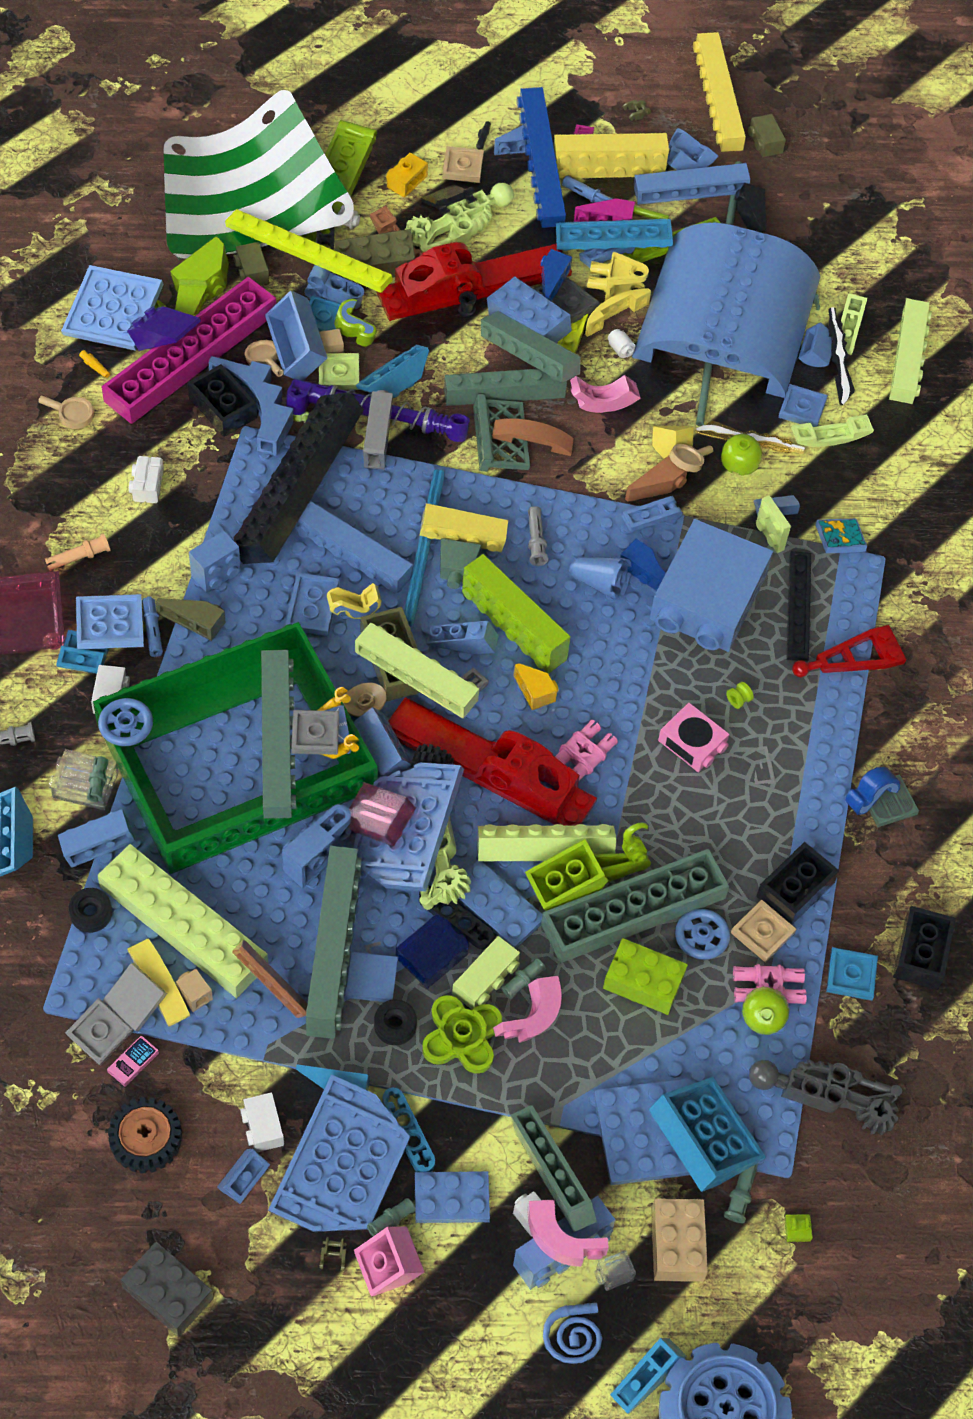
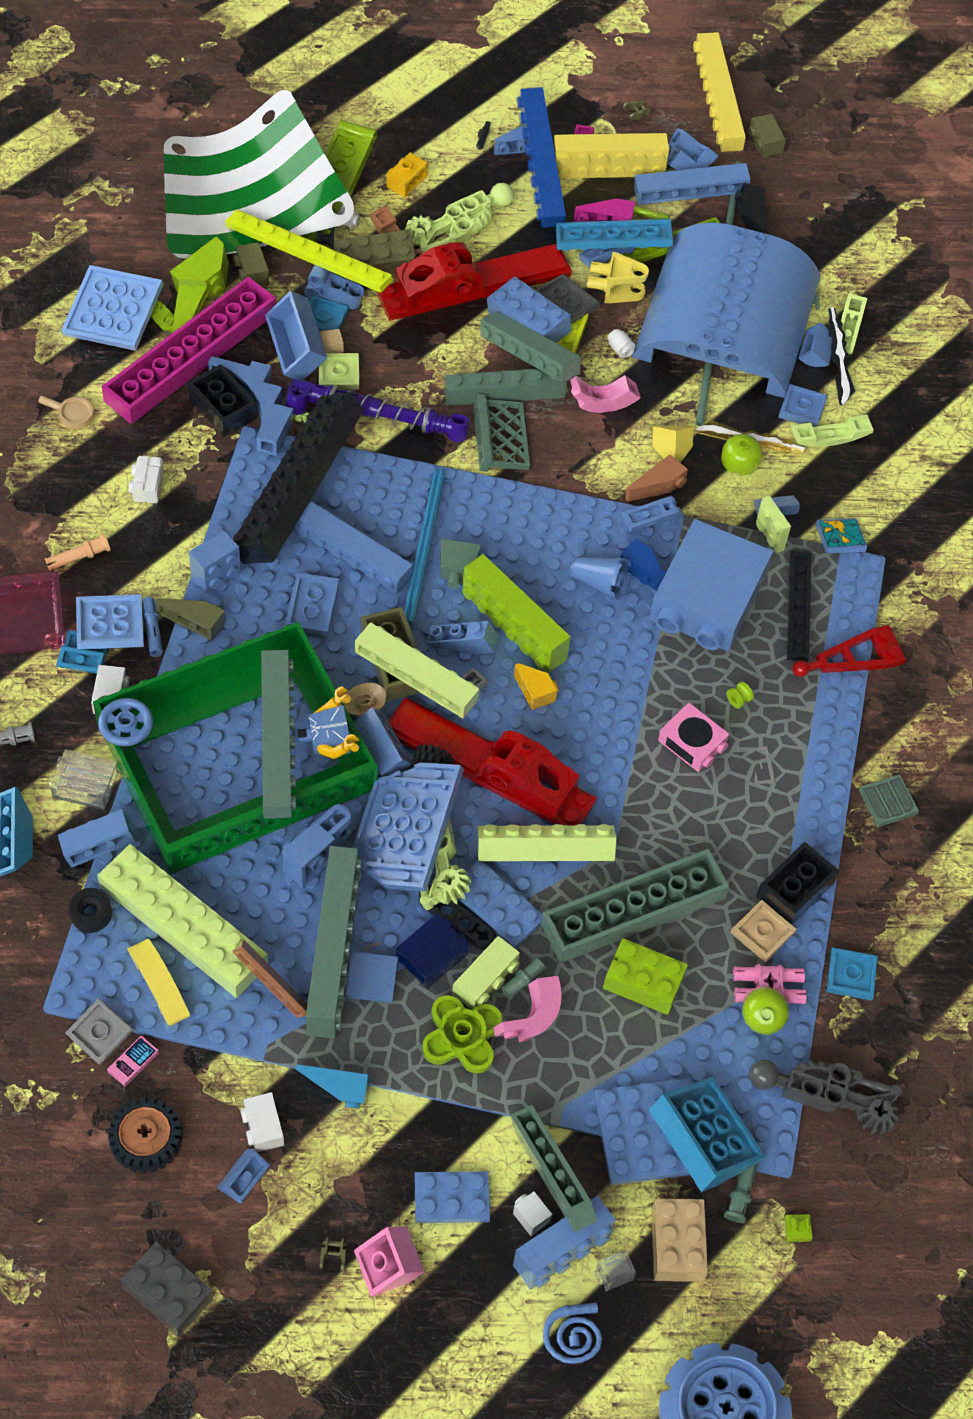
yellow animal [79,350,110,378] -> none
sand green pin [87,756,108,802] -> none
light grey tile [102,963,168,1031] -> none
dark purple slope [127,306,201,351] -> none
tan brick [176,969,213,1012] -> none
tan piece [245,340,284,377] -> none
medium blue plate [268,1074,410,1232] -> none
light grey tile [291,710,339,755] -> none
light yellow animal [327,583,381,619] -> none
lime animal [334,298,377,346] -> none
clear pink brick [343,782,416,847] -> none
dark azure wedge [356,345,429,398] -> none
light grey slope [363,390,393,470] -> none
sand green pin [367,1198,415,1236] -> none
black tyre [374,999,417,1045] -> none
dark azure beam [382,1087,435,1172] -> none
light yellow brick [420,503,508,552] -> none
black flag [421,185,477,215] -> none
tan plate [442,146,484,183] -> none
black bush [458,291,477,317] -> none
nougat slope [492,419,574,456] -> none
lime slope [525,823,651,911] -> none
bright pink arch [527,1200,609,1267] -> none
light grey pin [528,506,549,566] -> none
blue slope [540,249,572,302] -> none
bright pink pin [555,720,618,781] -> none
medium blue axle [562,175,612,203] -> none
light yellow slope [585,289,651,337] -> none
dark azure slope [610,1338,687,1414] -> none
tan piece [669,444,713,472] -> none
medium blue plate [675,909,730,960] -> none
blue animal [845,767,900,815] -> none
yellowish green brick [889,298,932,404] -> none
black brick [893,906,956,990] -> none

